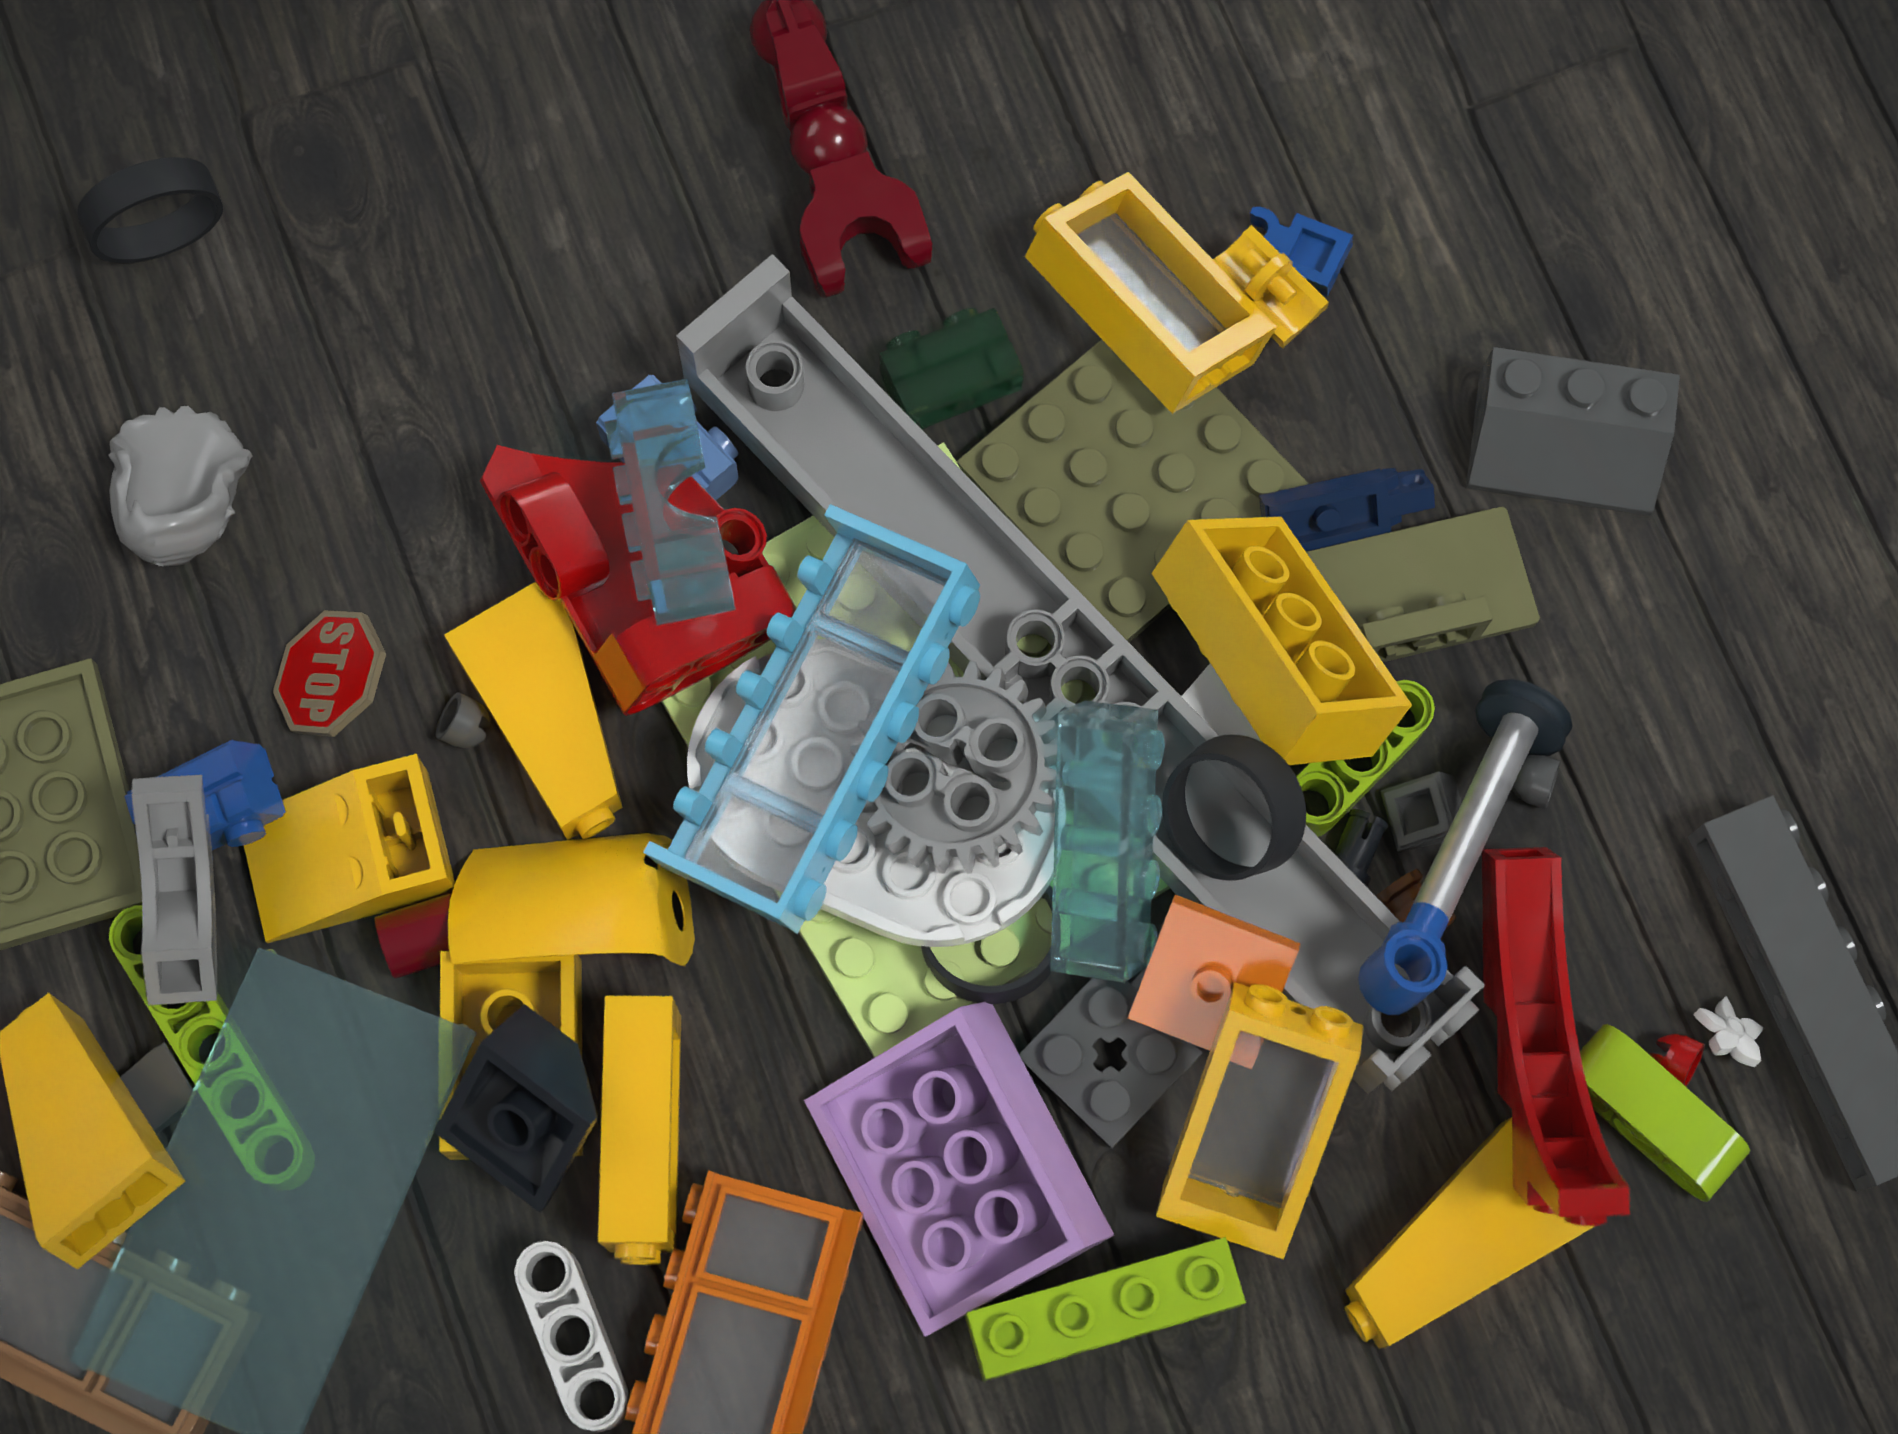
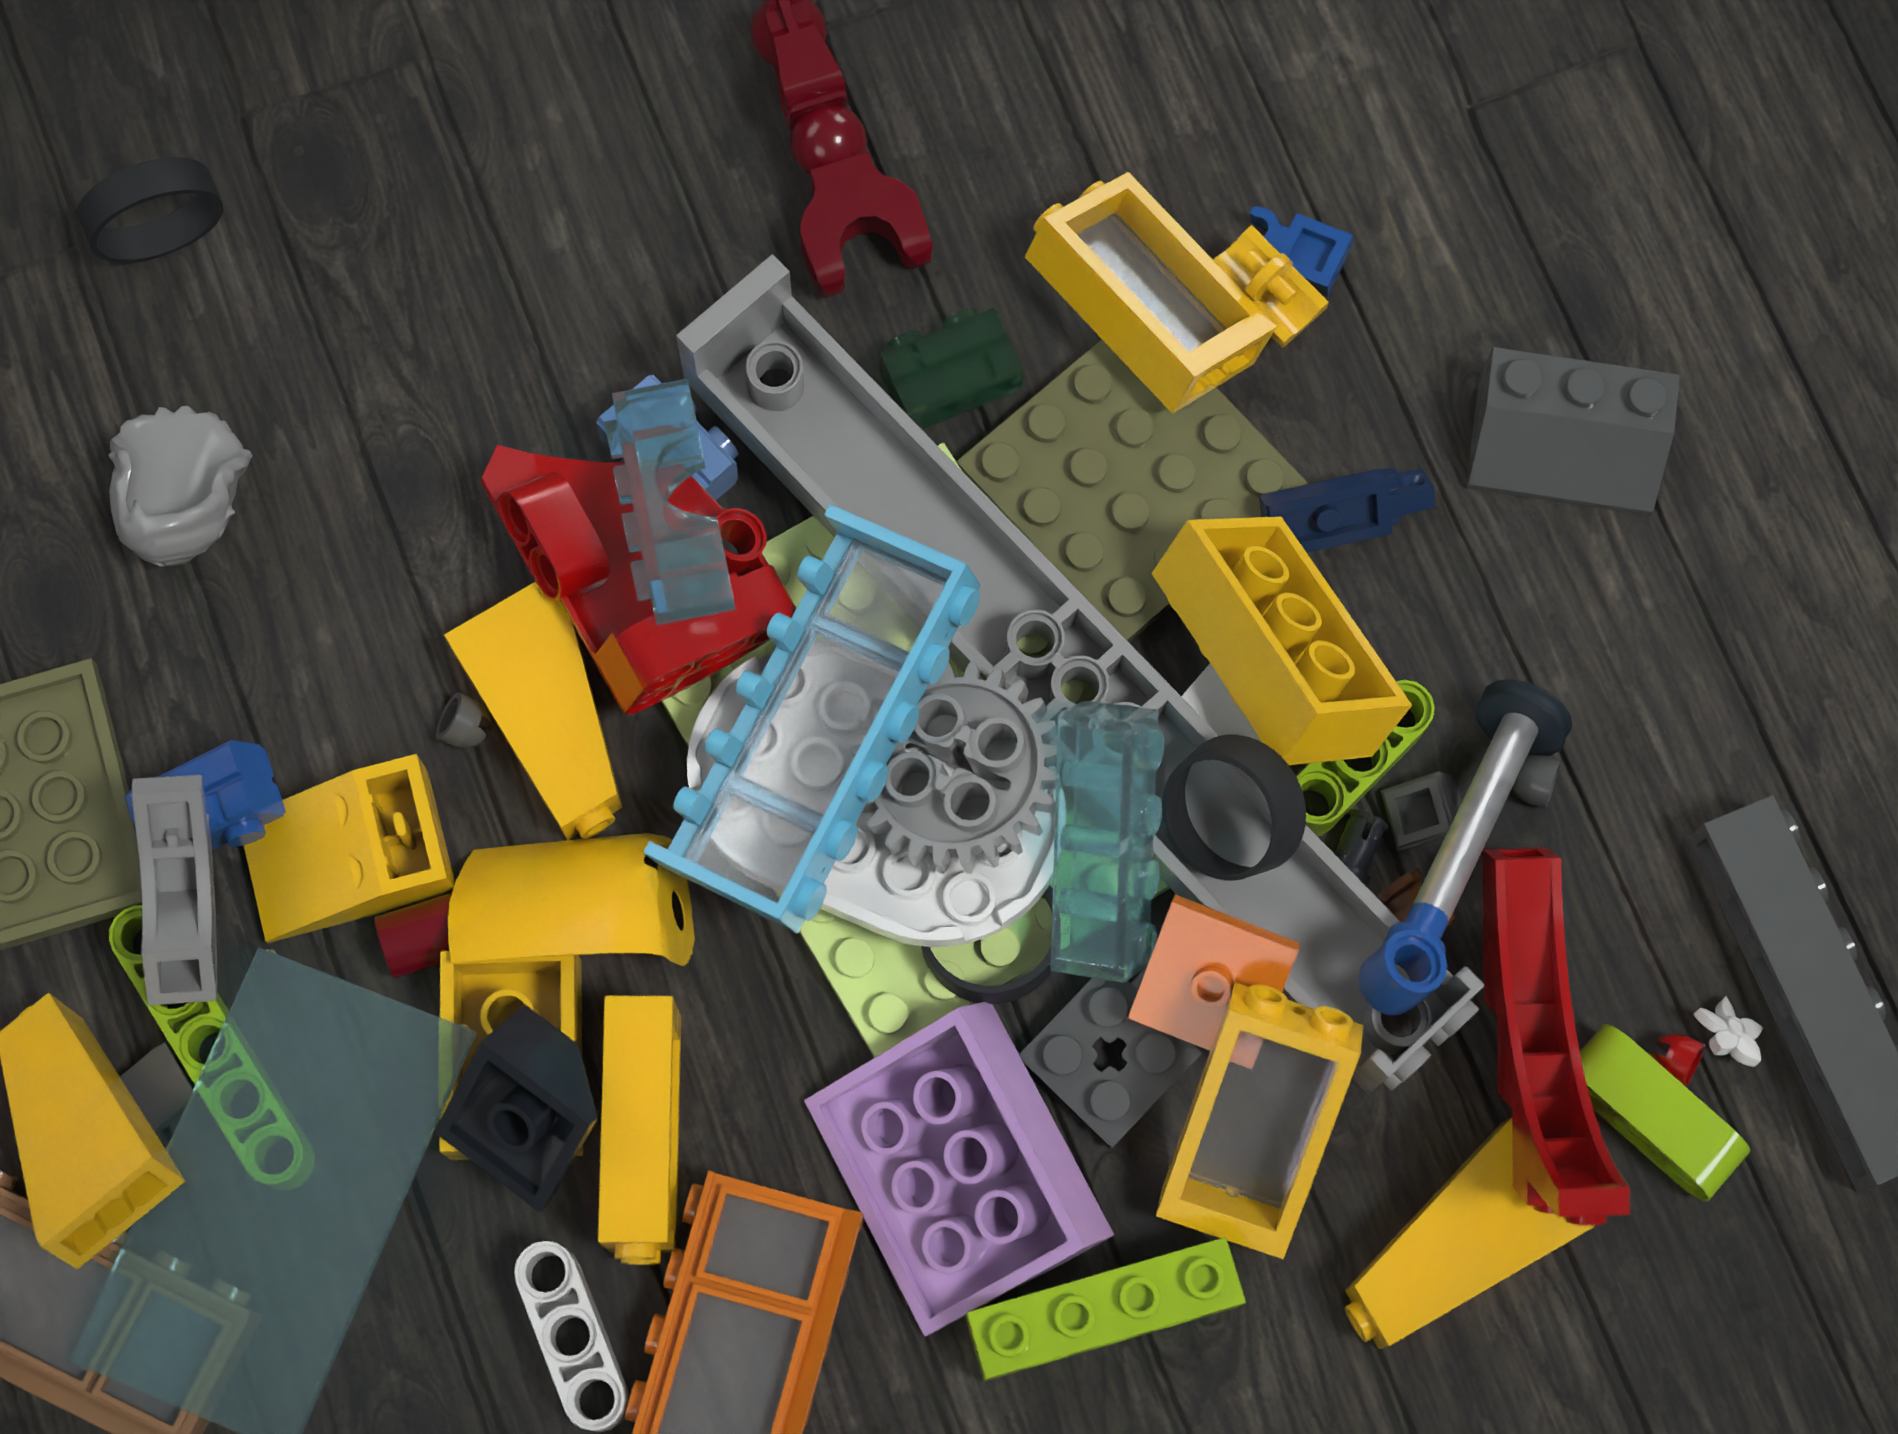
piece [273,610,386,737] -> none
olive bracket [1306,507,1540,662] -> none

